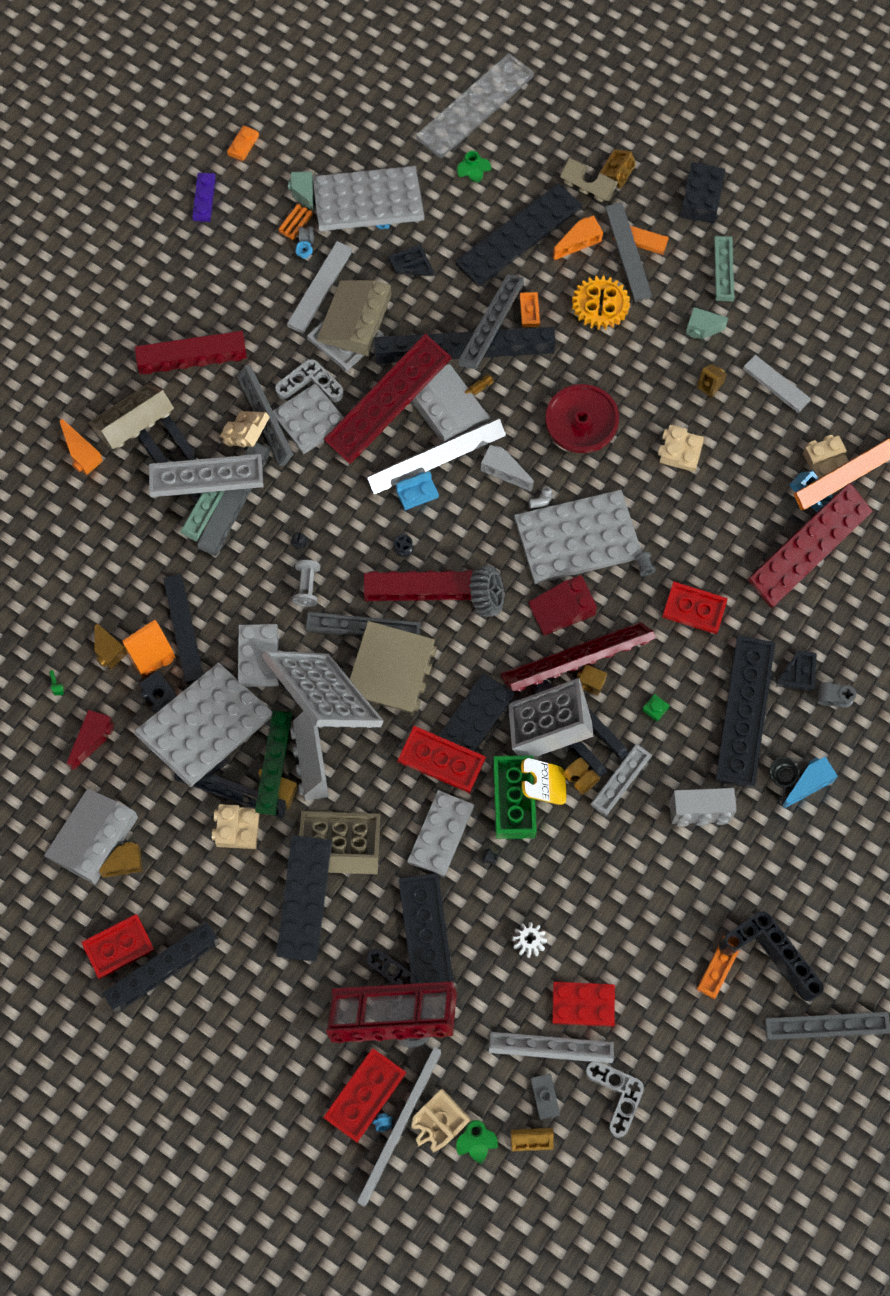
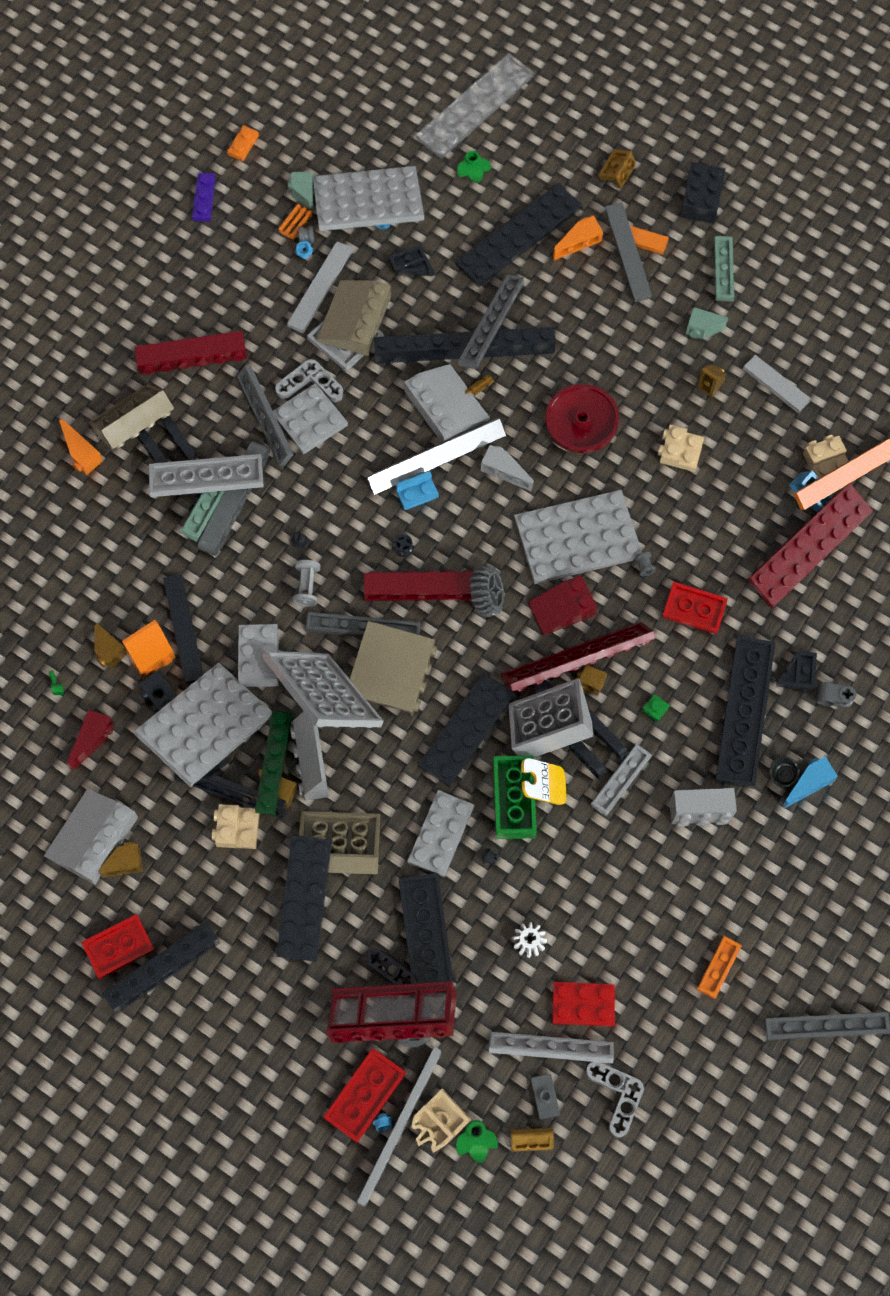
tan plate [220,411,270,447] -> none
dark red plate [324,334,452,464] -> none
red plate [398,726,486,793] -> none
orange plate [519,292,540,328] -> none
light grey arm [529,487,553,508] -> none
dark tan arch [560,158,618,203] -> none
pearl gold wheel [563,757,600,795] -> none
light orange gear [572,276,630,330] -> none
black beam [719,911,824,1002] -> none

